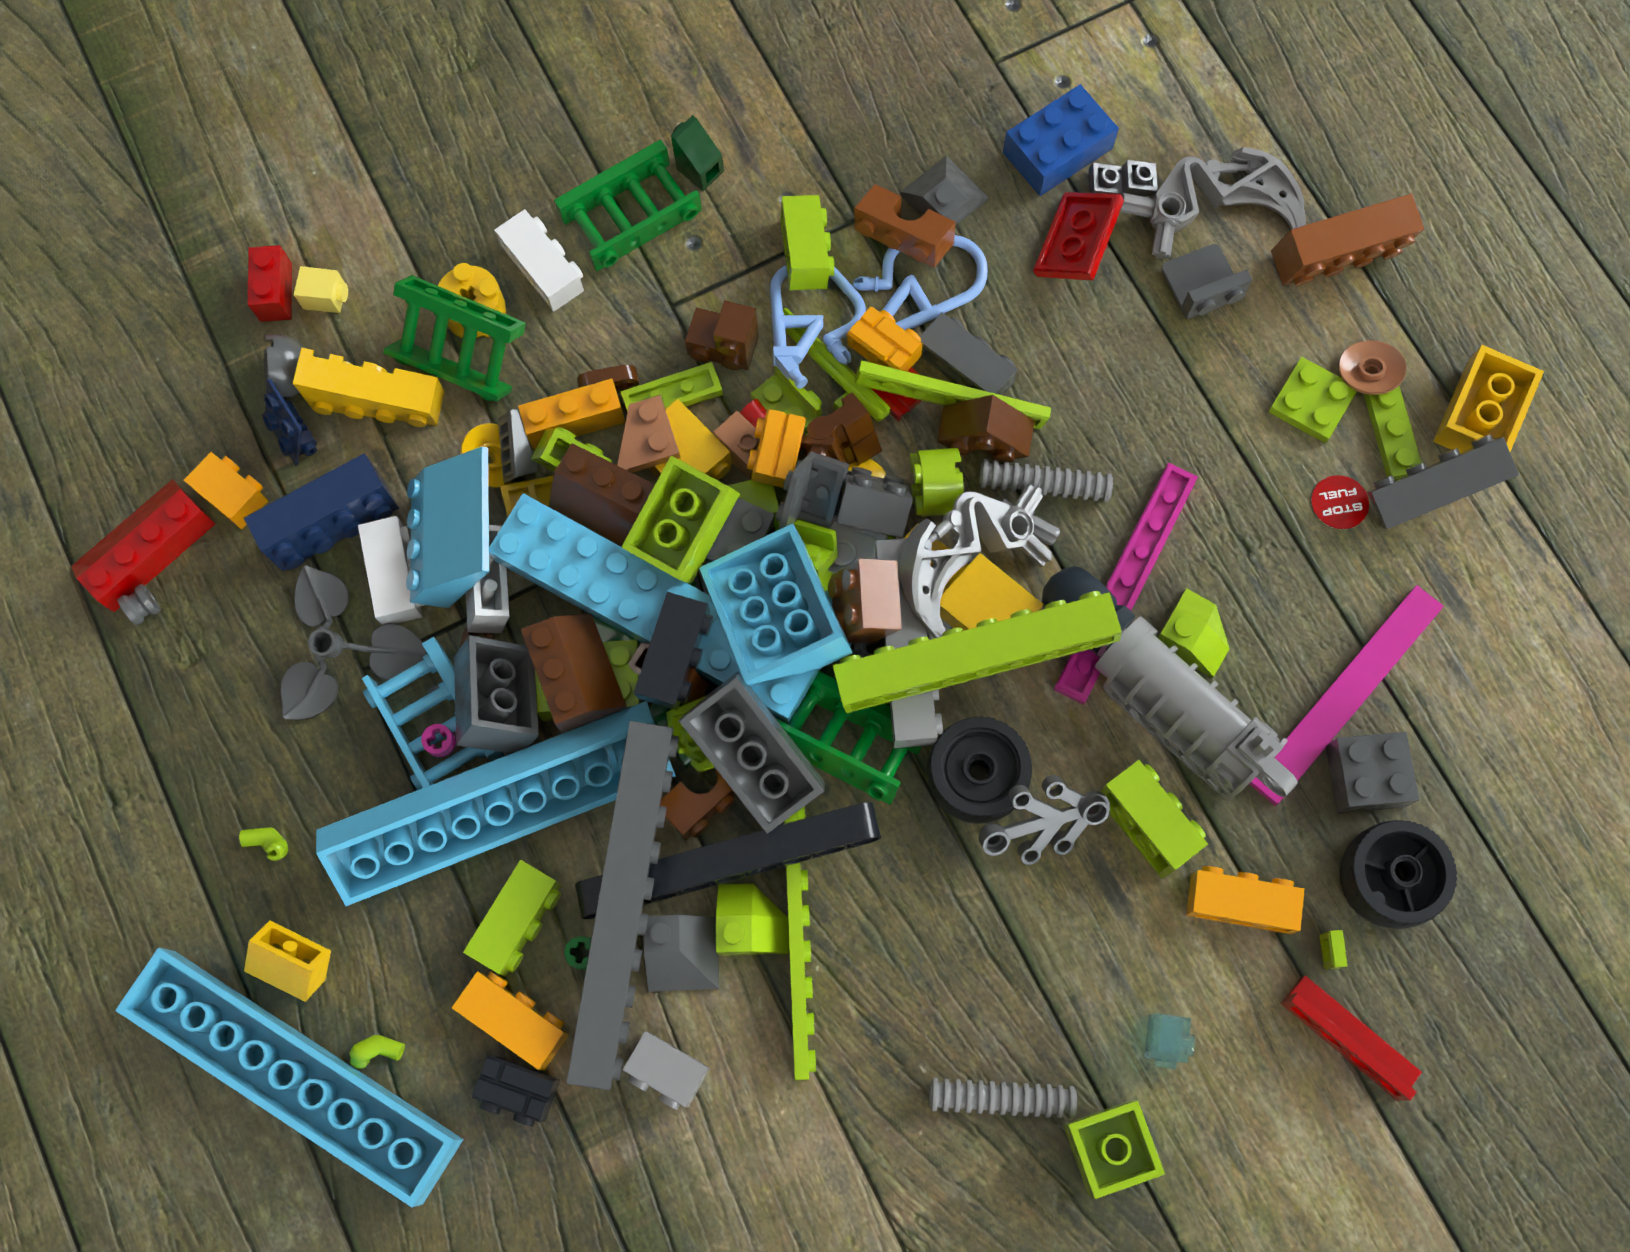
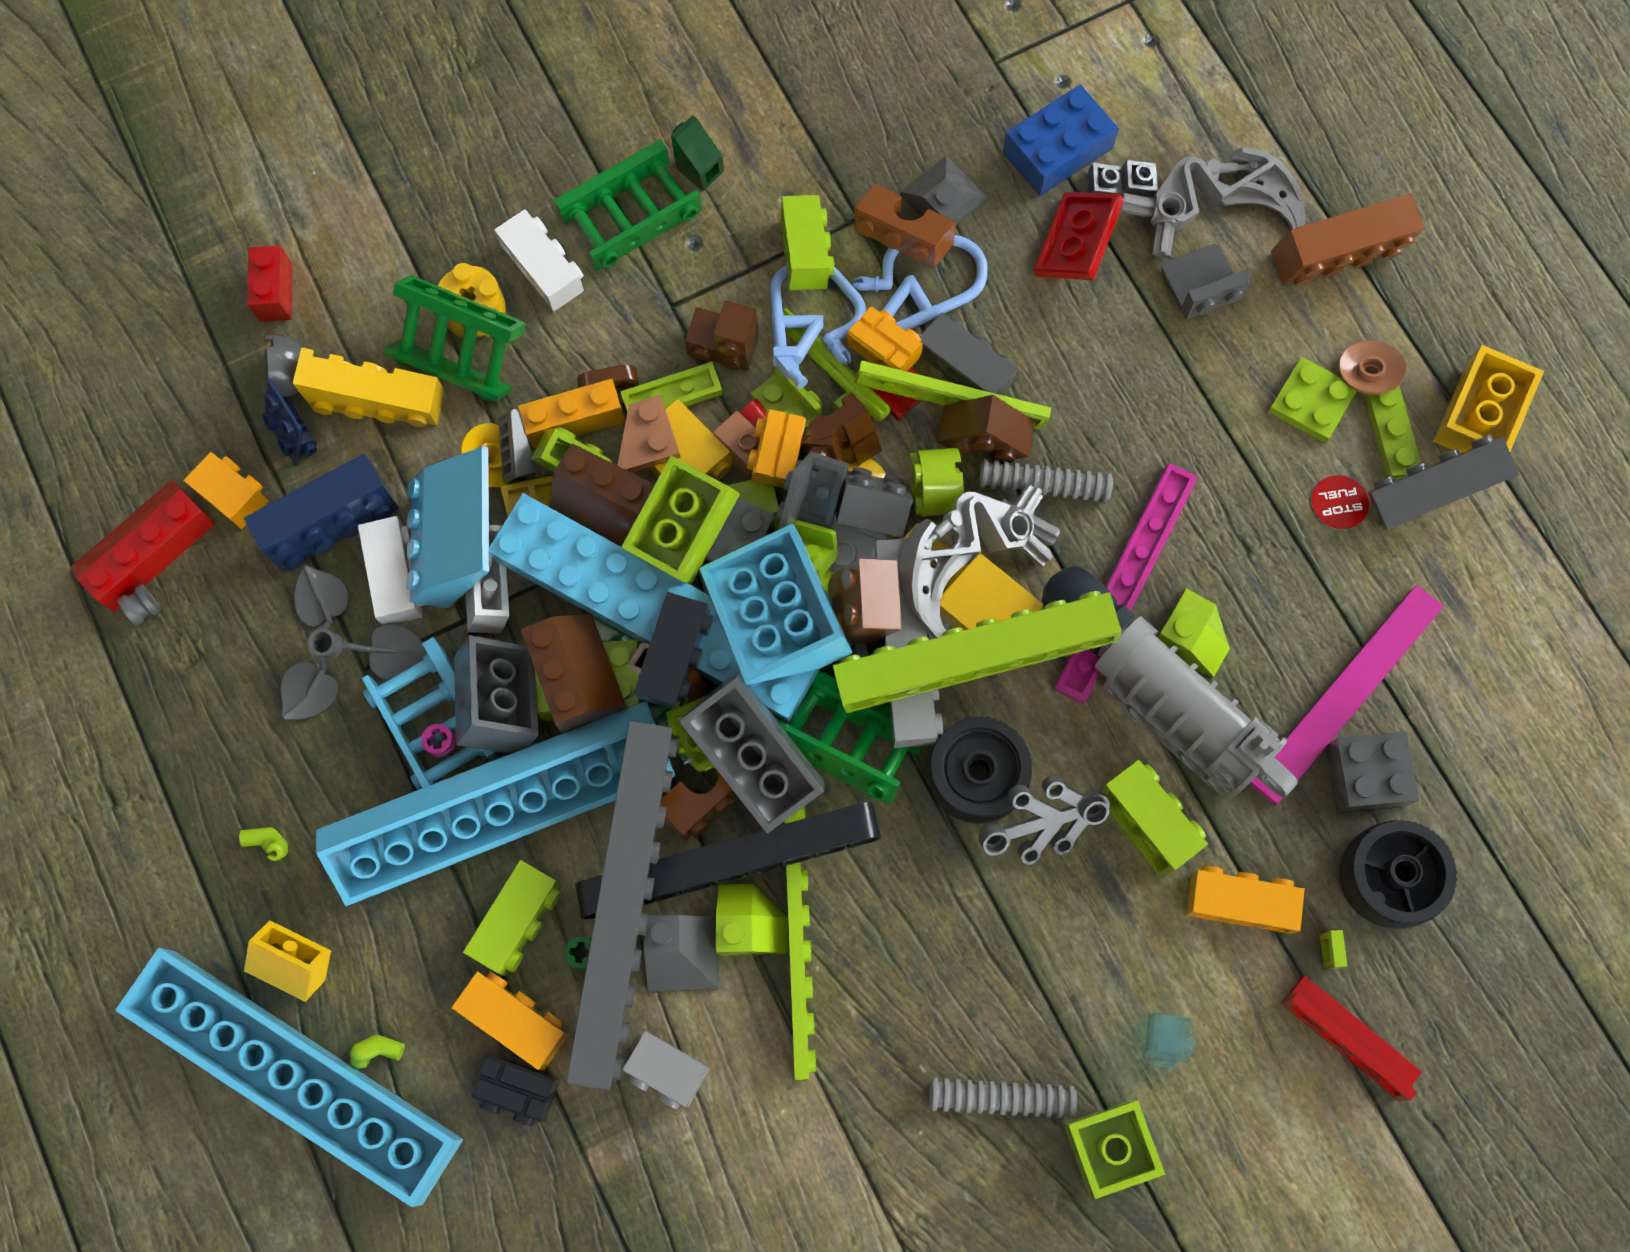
light yellow brick [294,266,348,313] -> none

